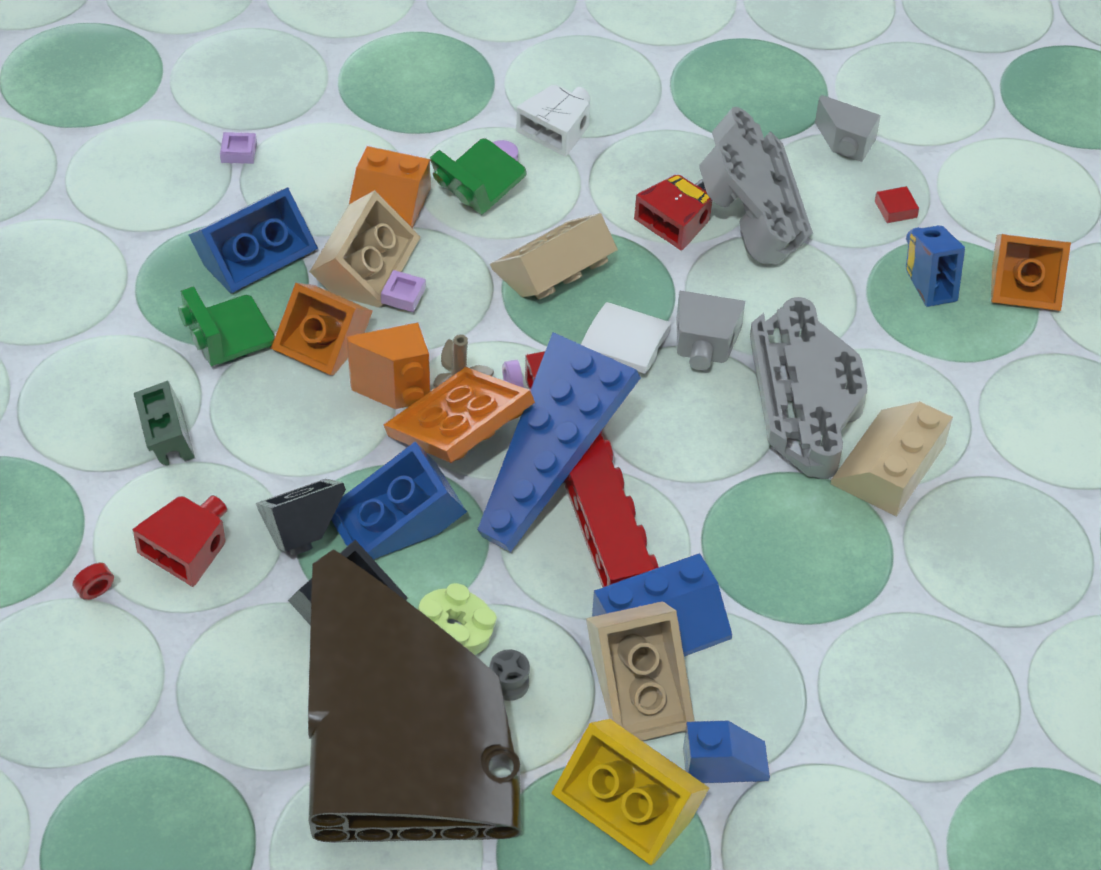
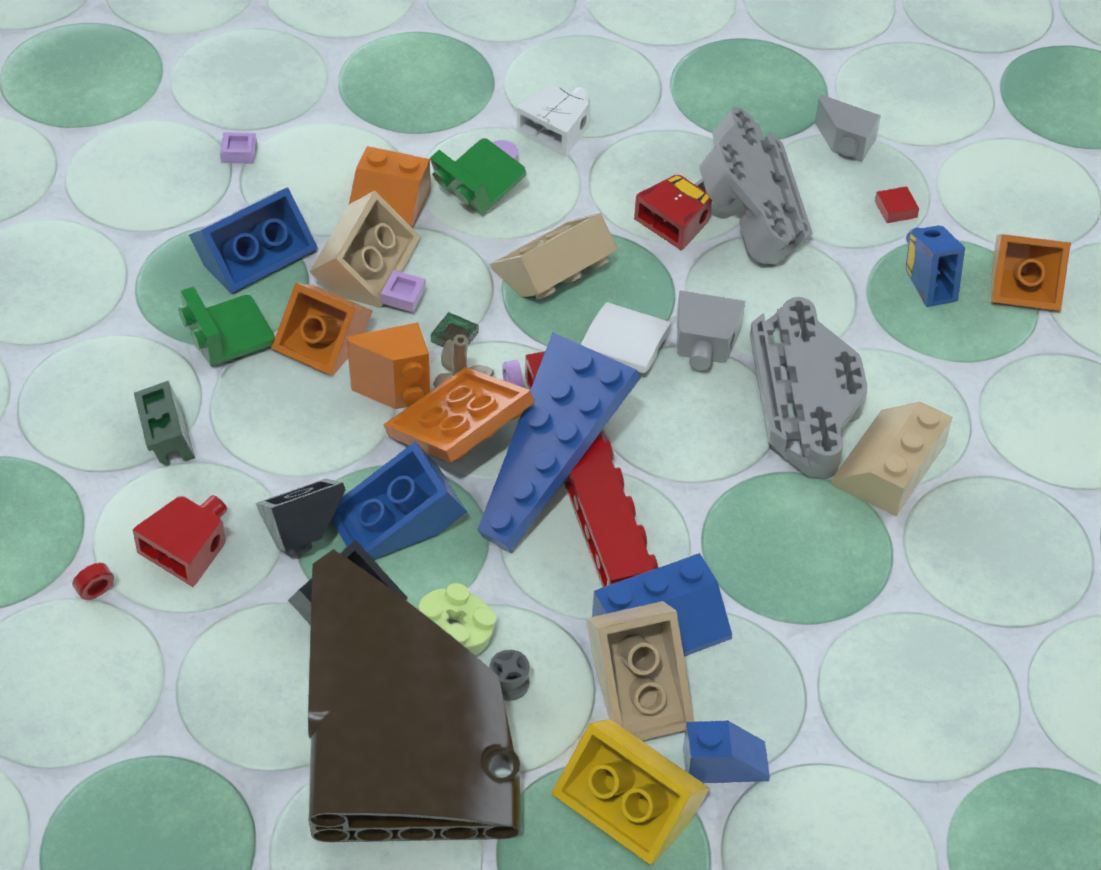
none -> clear green tile [430,312,479,347]

